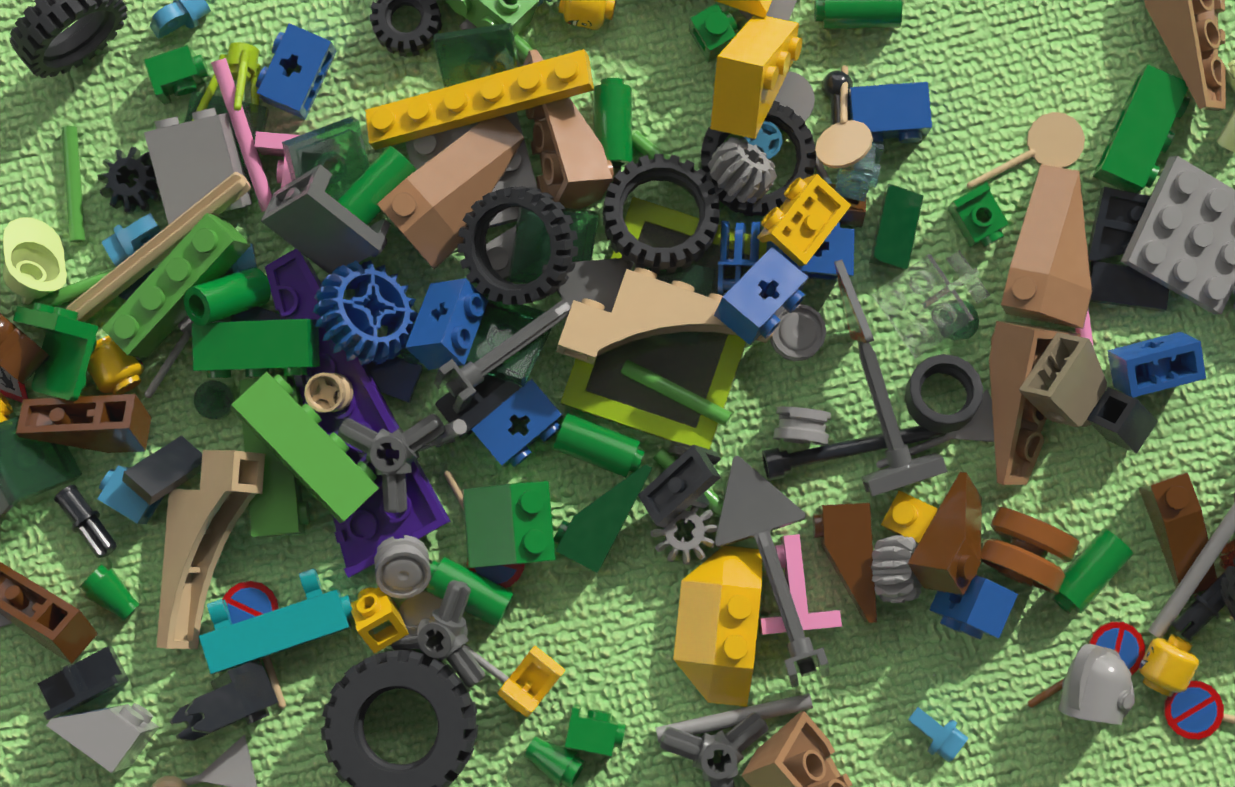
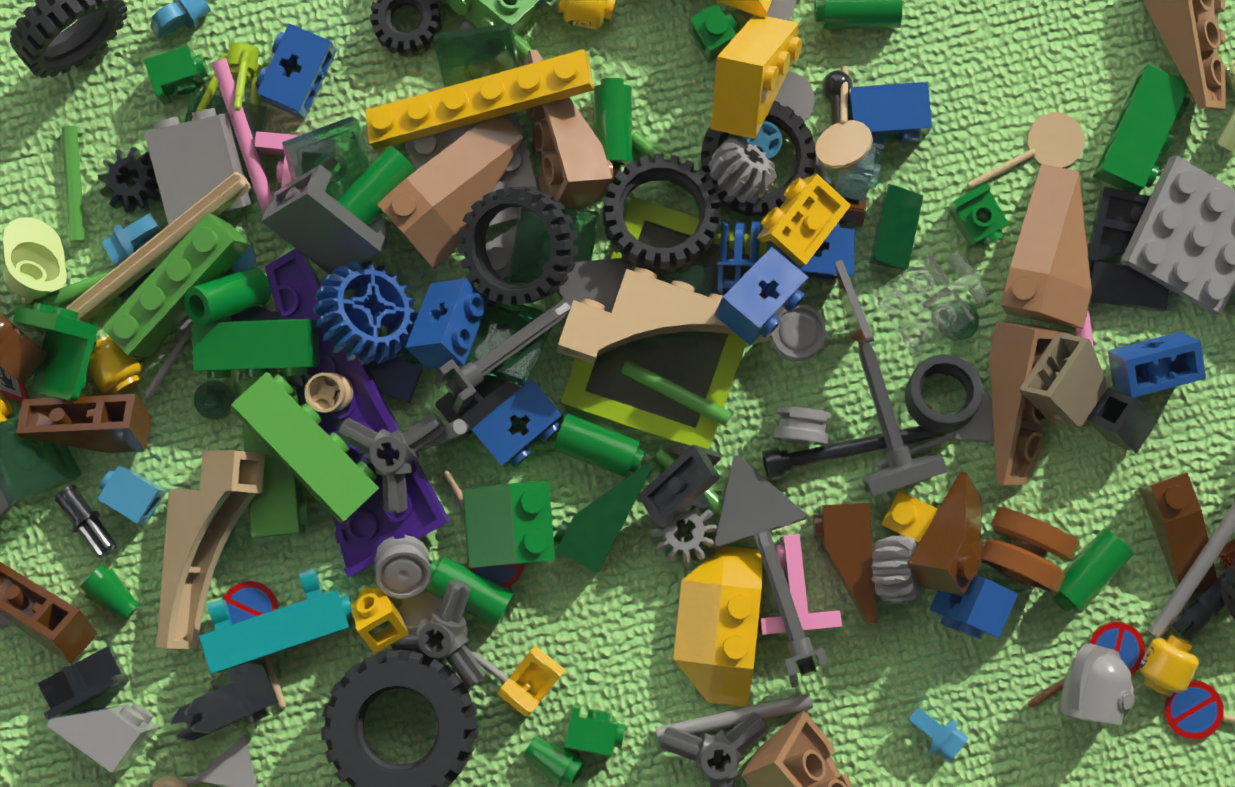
black tile [122,435,202,505] -> none

